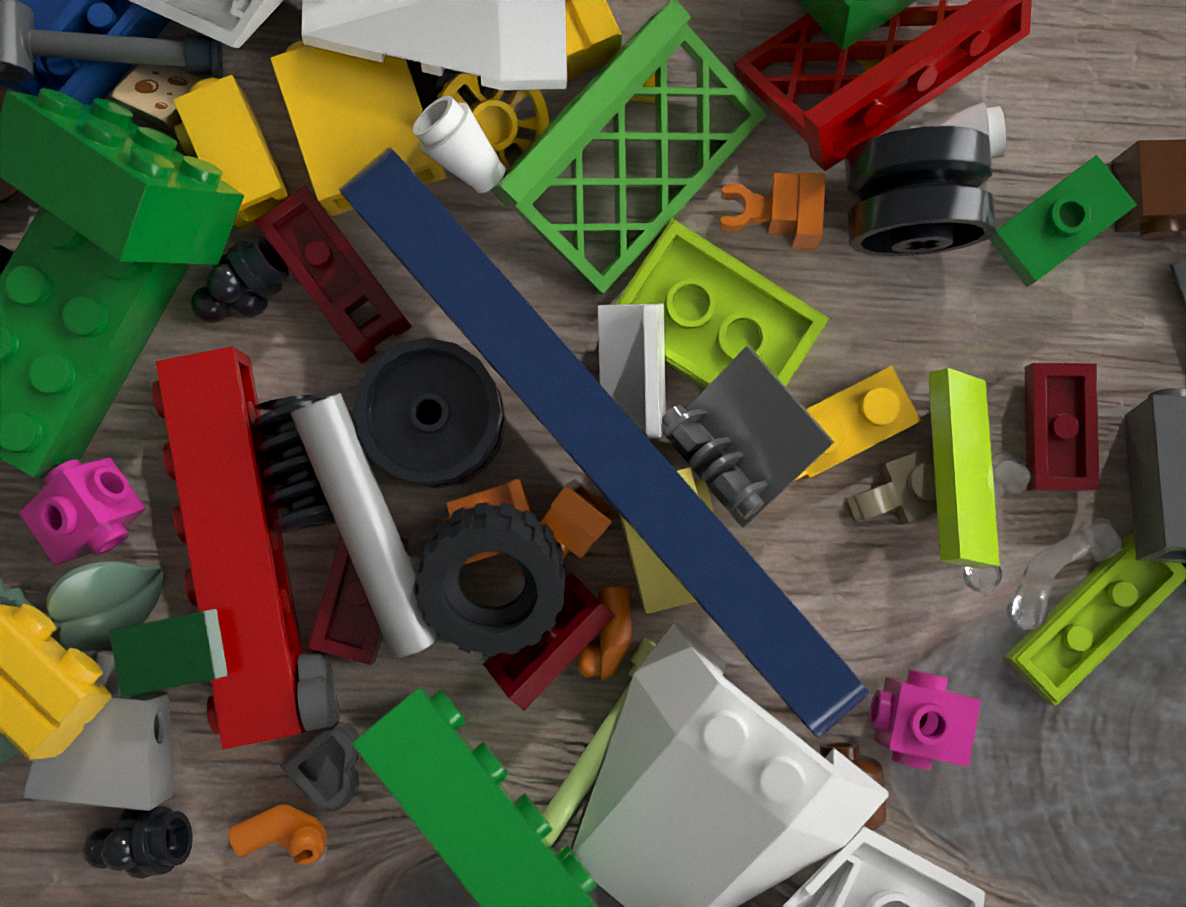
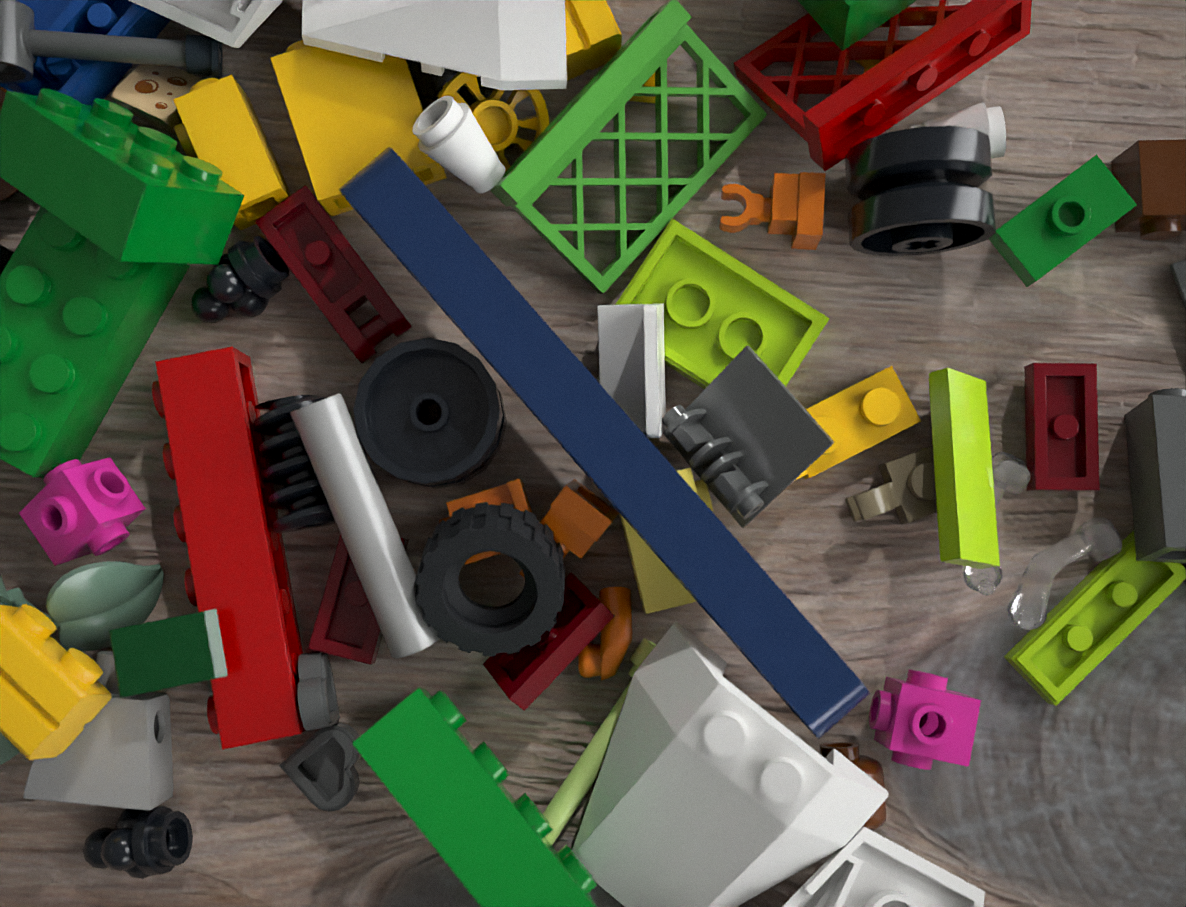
orange arm [228,804,327,865] -> none

